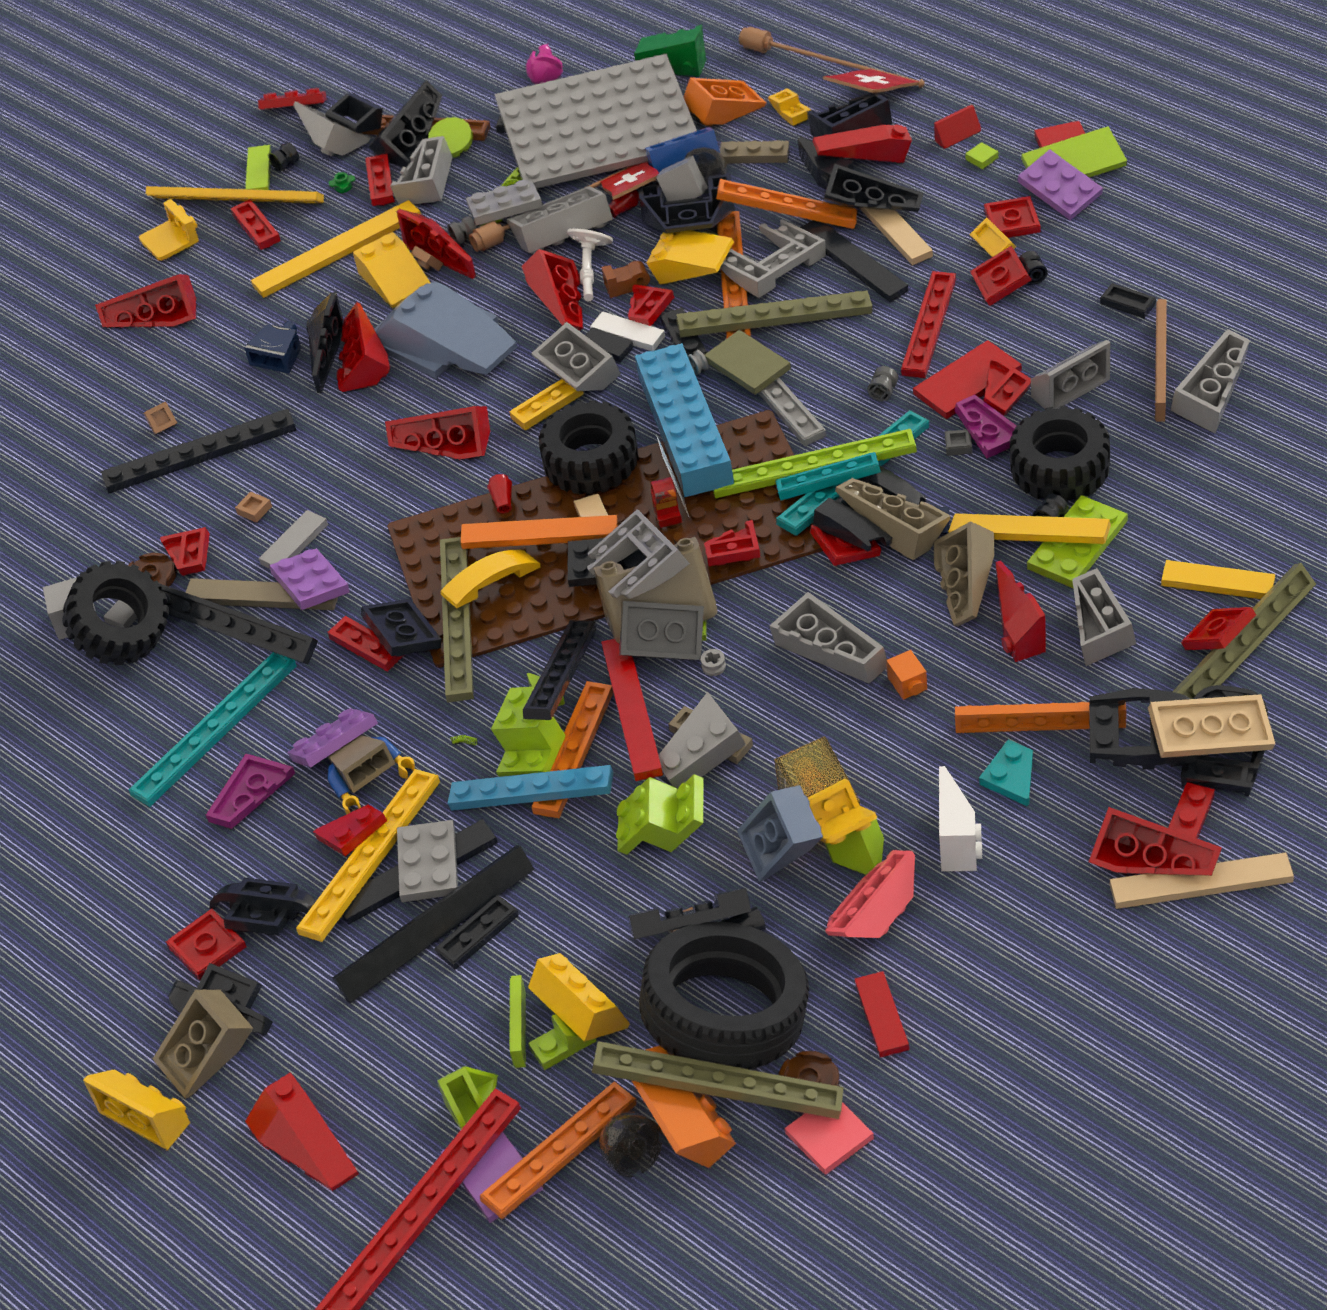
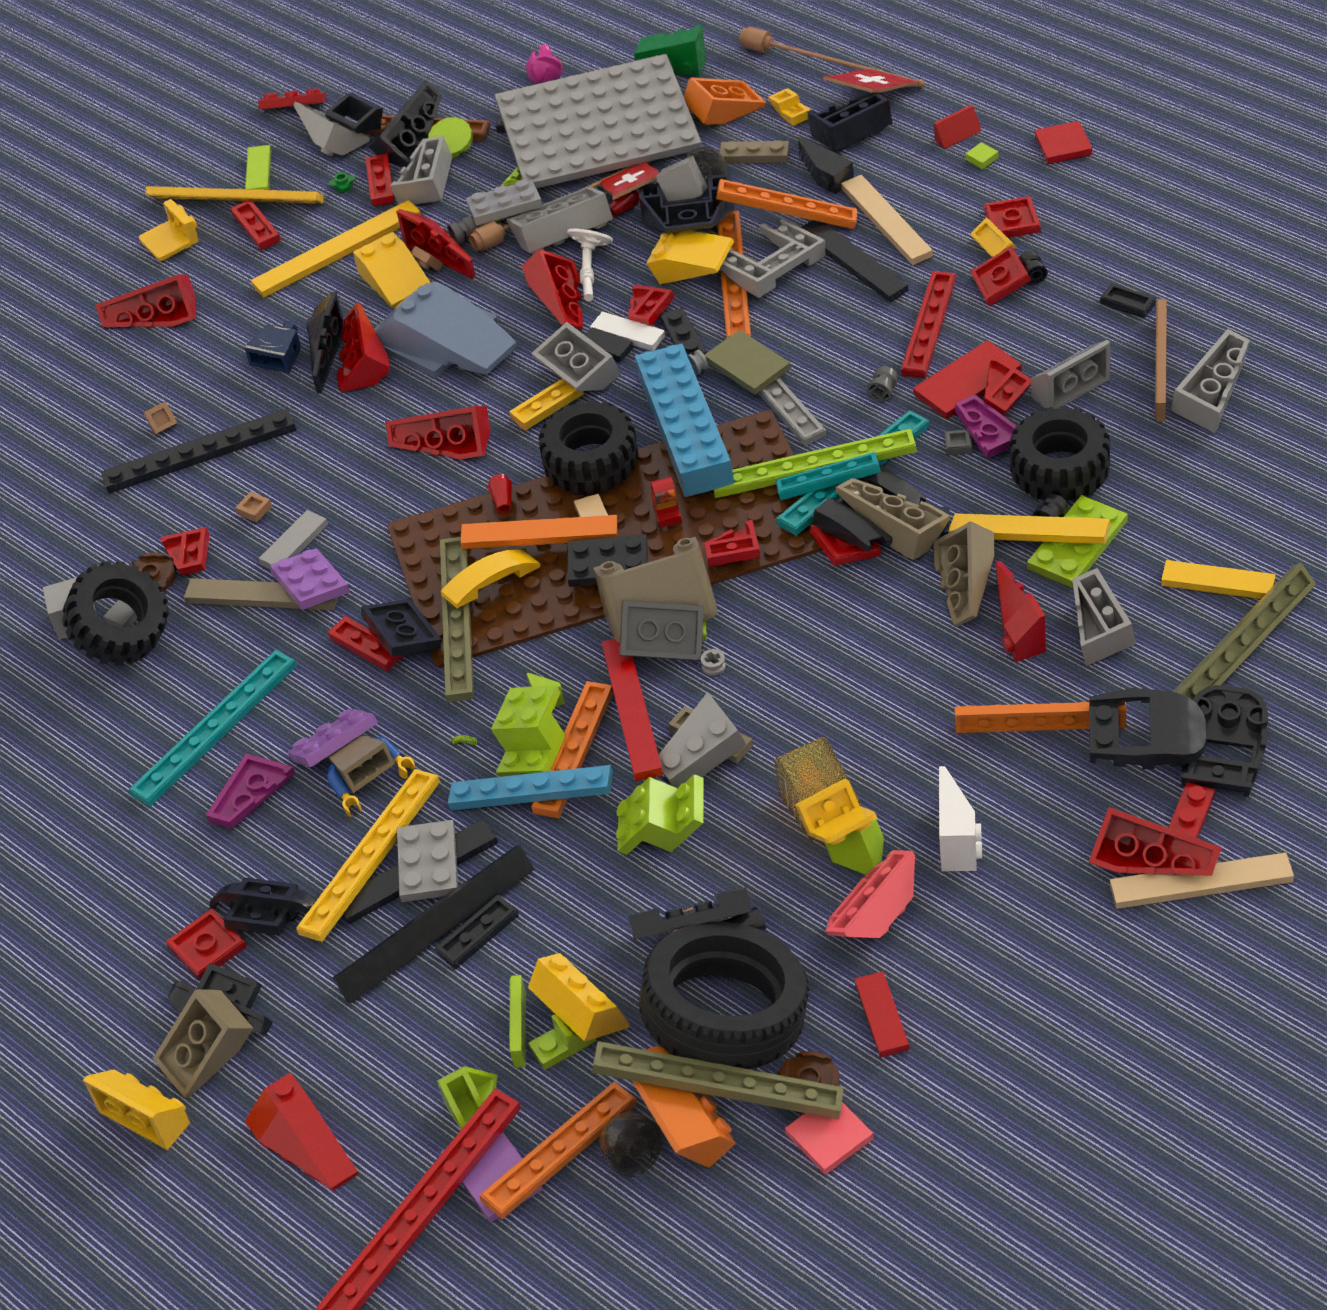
black plate [153,581,318,665] -> none
black wheel [268,141,300,172] -> none
red wing [313,804,387,856] -> none
black tile [523,620,596,720] -> none
light grey wedge [587,509,690,599] -> none
dark orange leg [601,261,650,298] -> none
blue brick [645,127,721,173] -> none
white sticker [656,434,689,517] -> none
olive plate [676,290,872,337] -> none
sand blue slope [737,785,823,882] -> none
light grey wedge [769,592,887,683] -> none
red wedge [813,125,912,163] -> none
black wedge [823,164,924,212] -> none
orange brick [886,650,927,700] -> none
teal wing [979,739,1033,806] -> none
medium lavender plate [1017,150,1103,220] -> none
lime tile [1021,126,1127,178] -> none
tan plate [1148,695,1275,758] -> none
red tile [1181,607,1256,650] -> none

